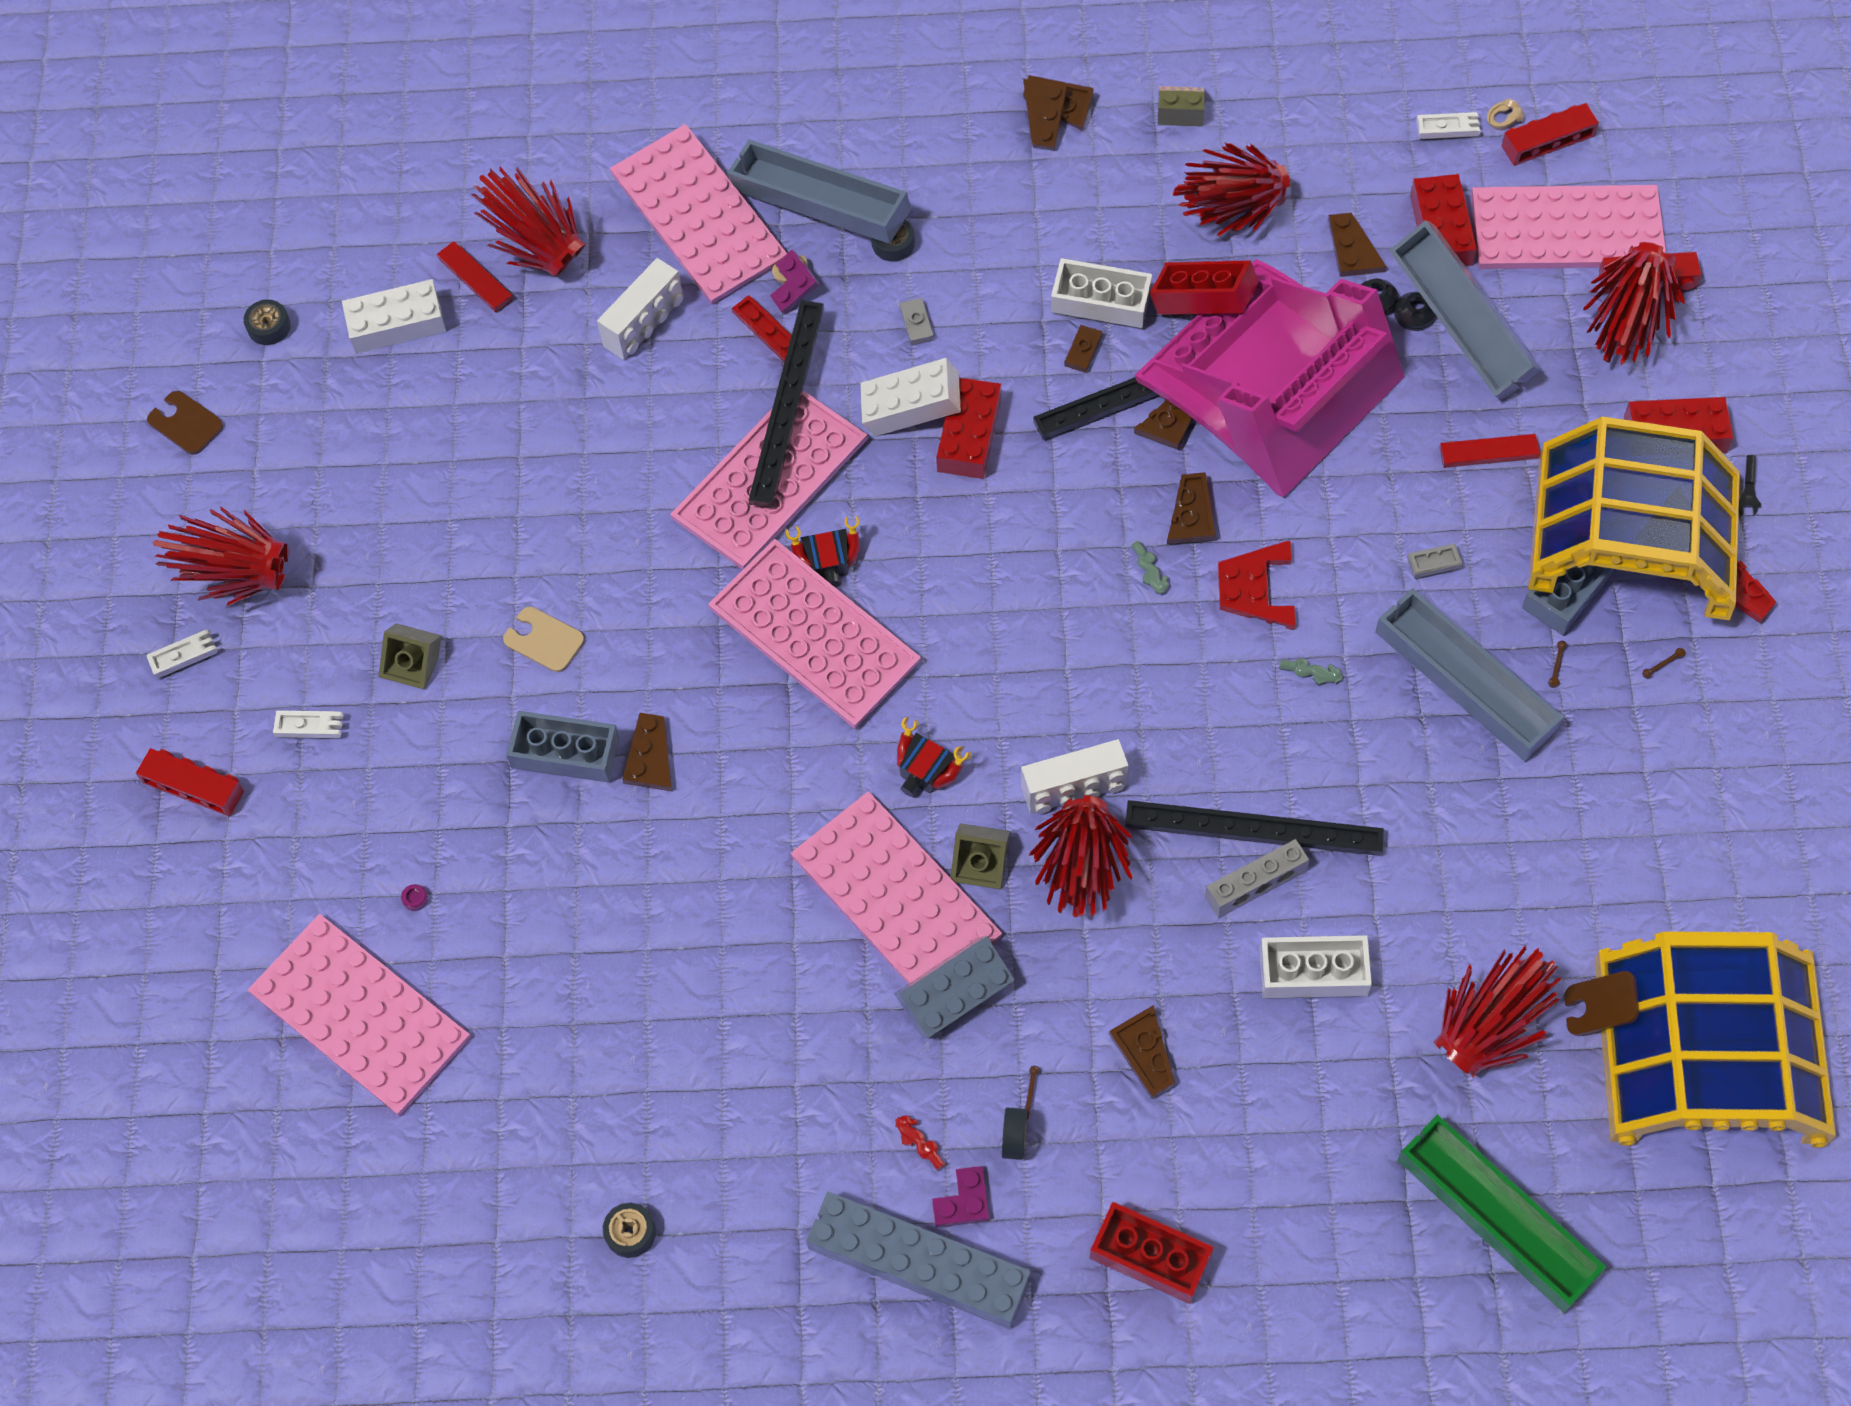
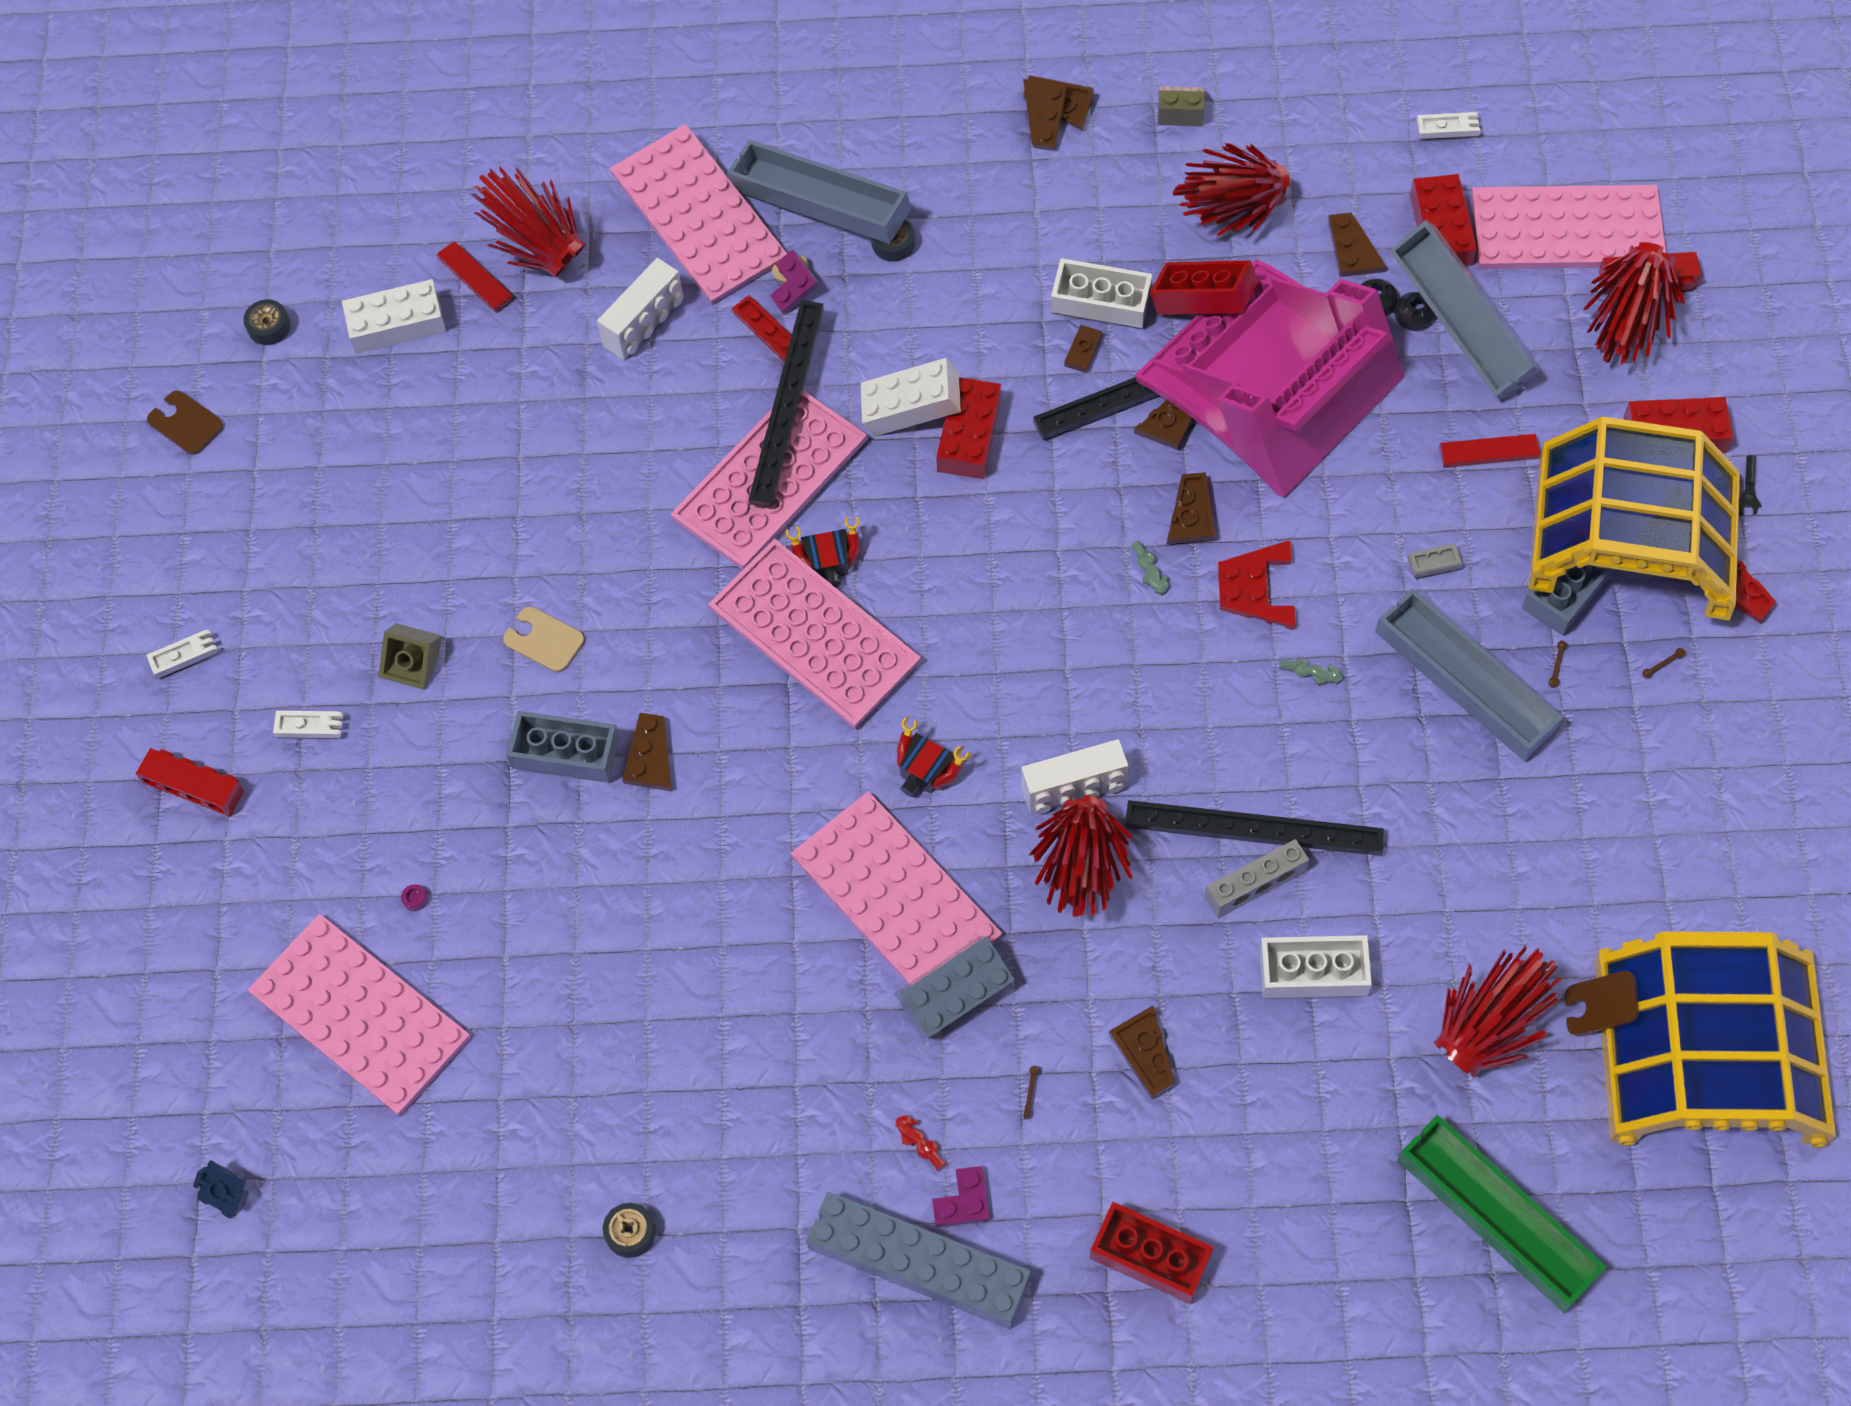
red plant [153,506,289,606] -> none
light grey plate [899,298,934,345] -> none
olive slope [950,823,1010,889] -> none
black wheel [1002,1107,1027,1160] -> none
tan piece [1487,98,1524,129] -> none
red brick [1501,103,1599,166] -> none
none -> dark blue piece [193,1160,249,1219]

